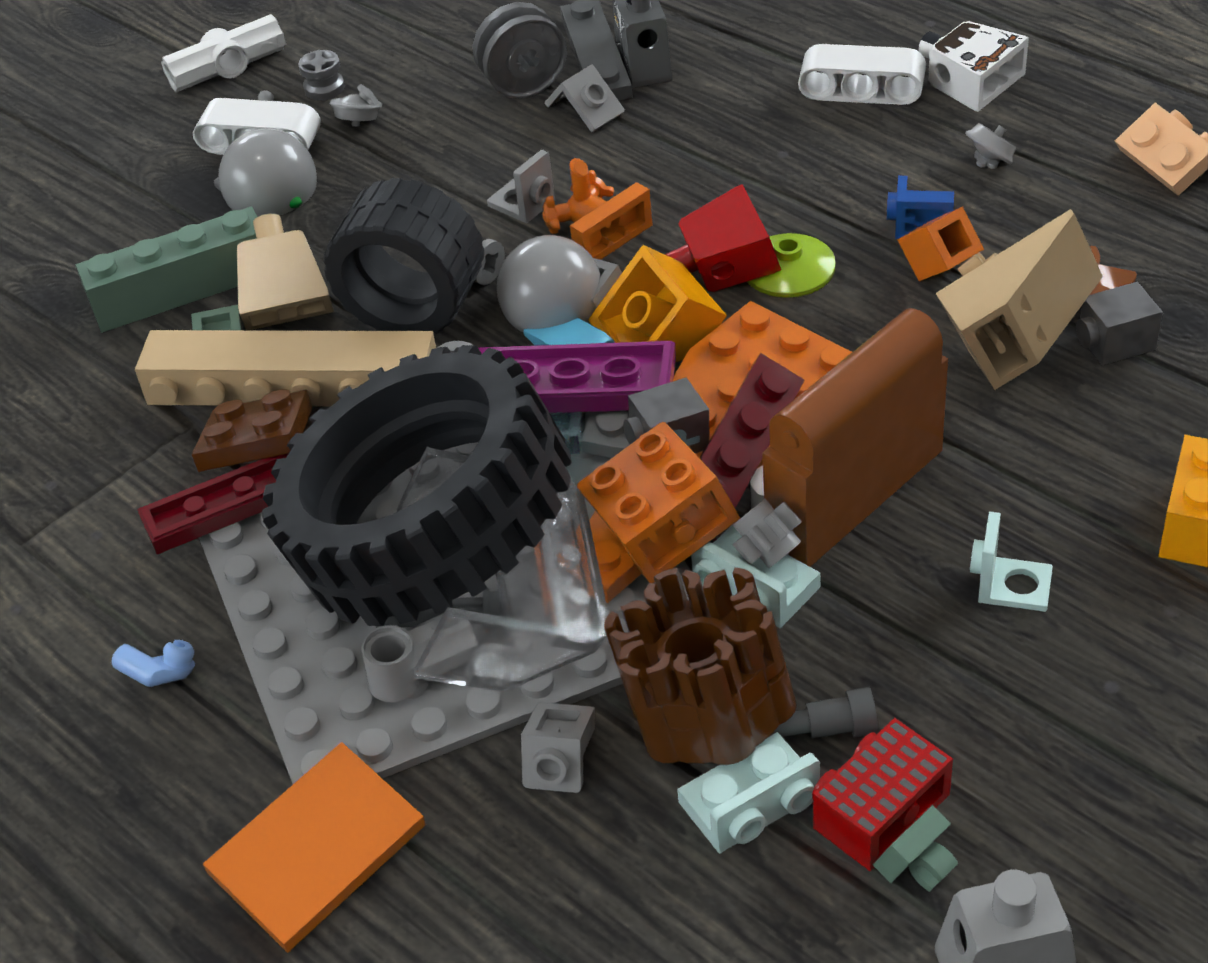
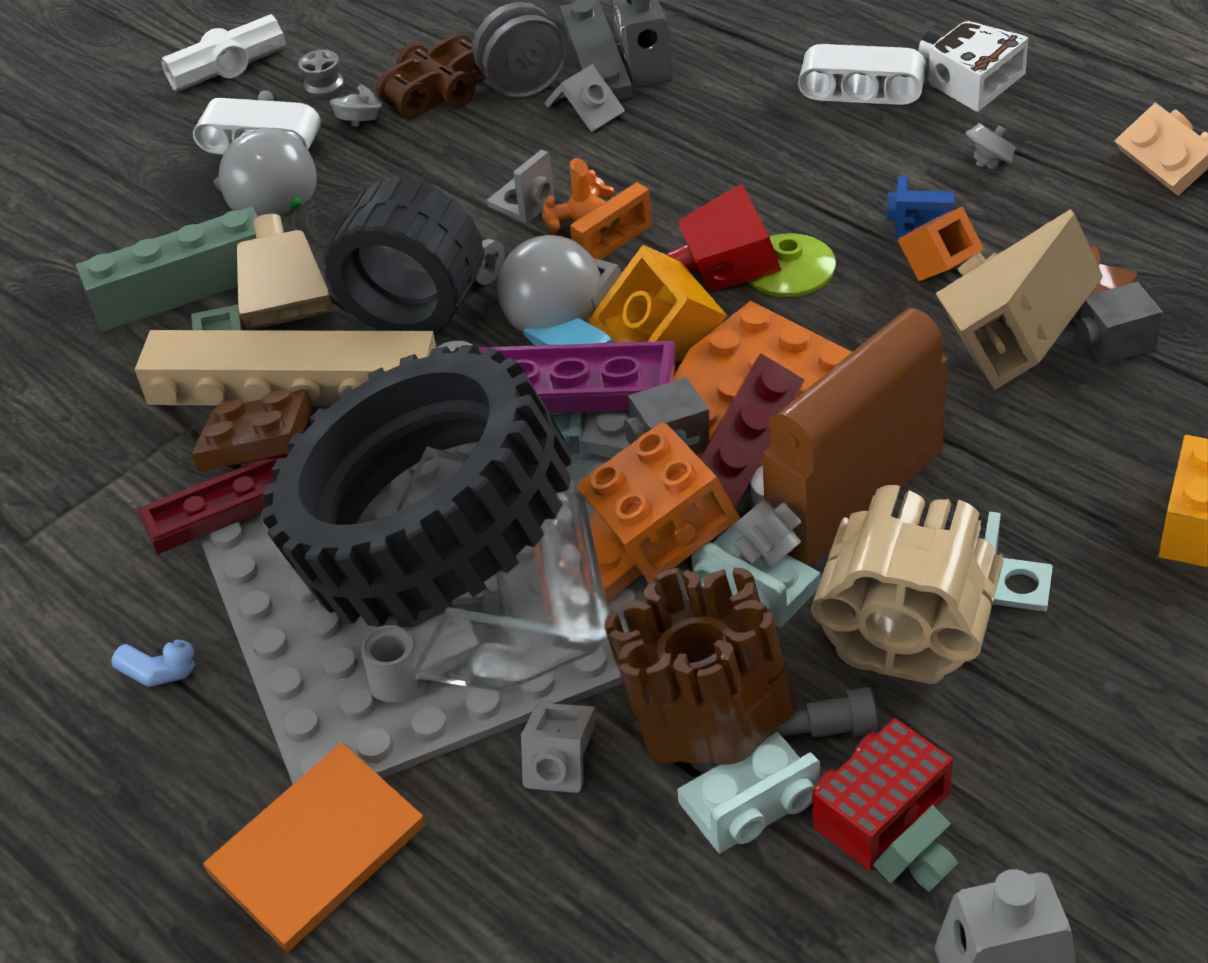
none -> reddish brown axle [376,33,486,119]
none -> tan piece [811,485,1004,684]

